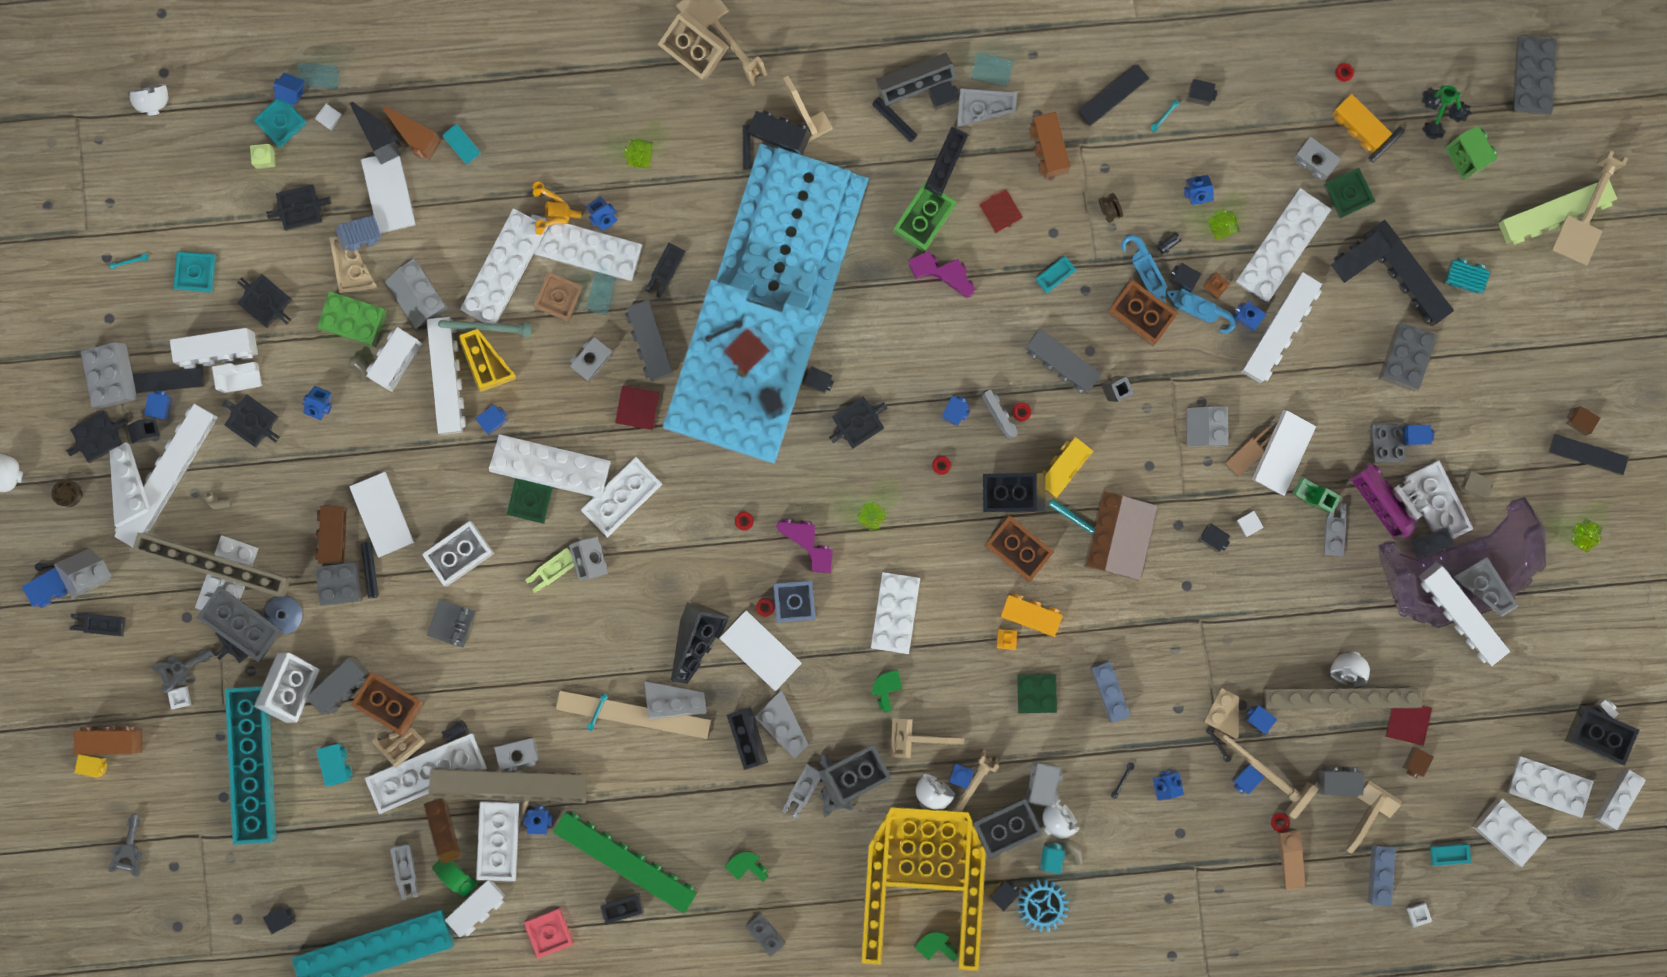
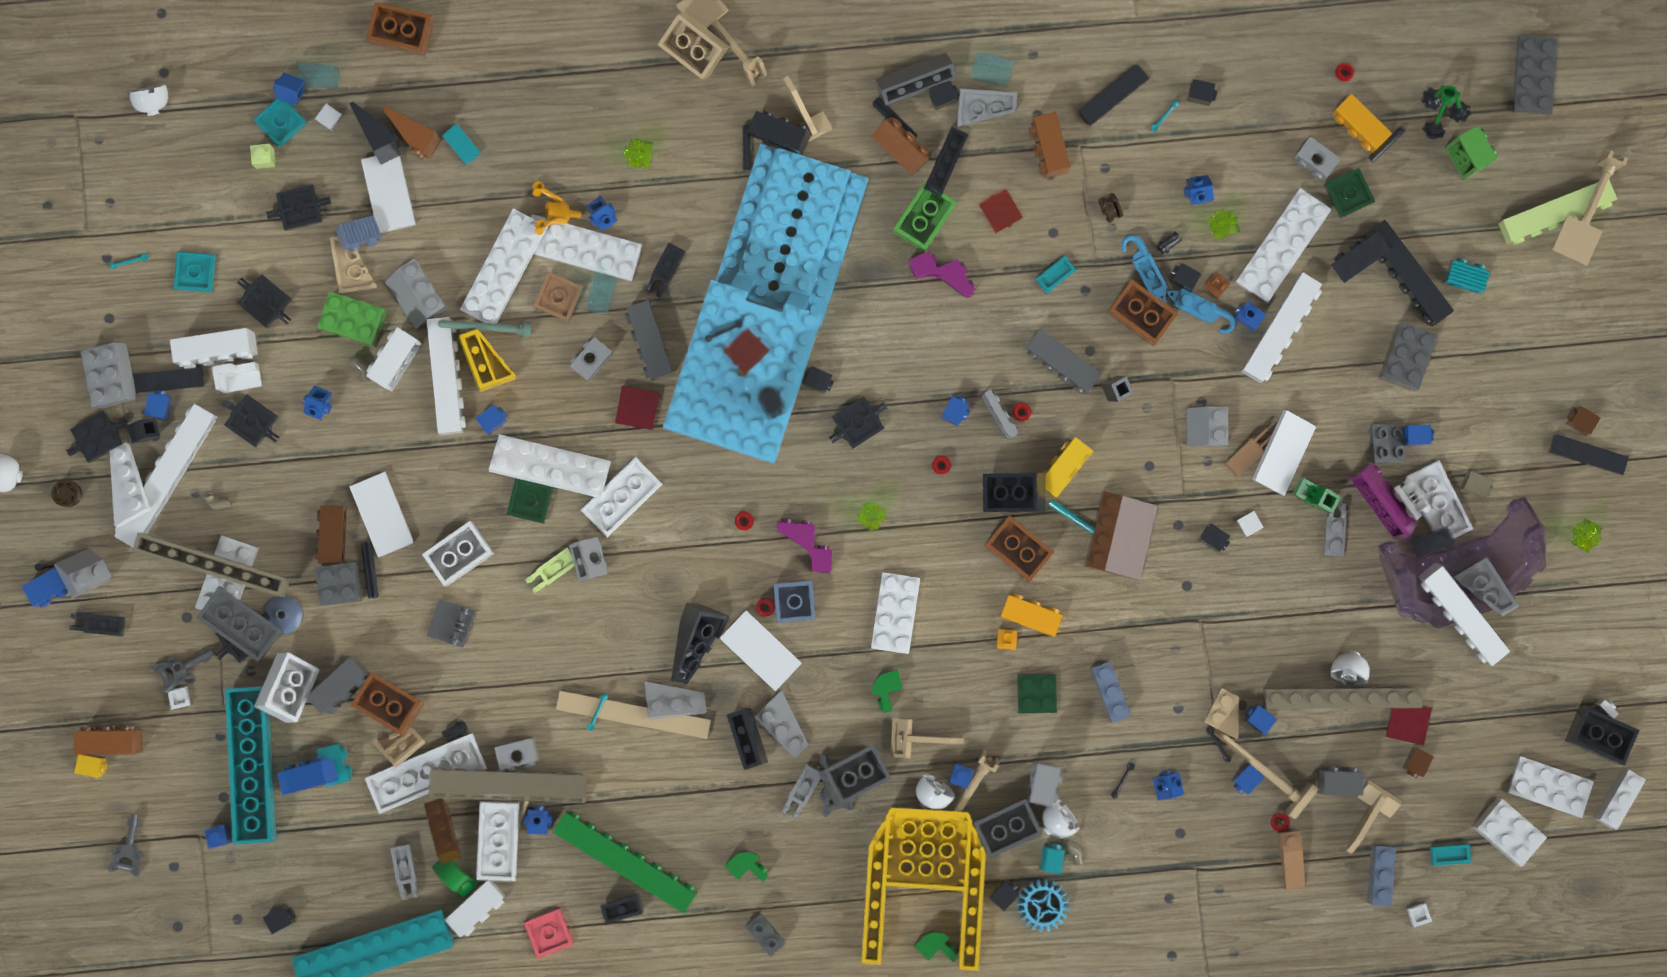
none -> blue brick [204,824,233,849]
none -> blue brick [277,756,339,796]
none -> dark orange brick [366,2,434,56]
none -> dark orange brick [871,117,932,175]

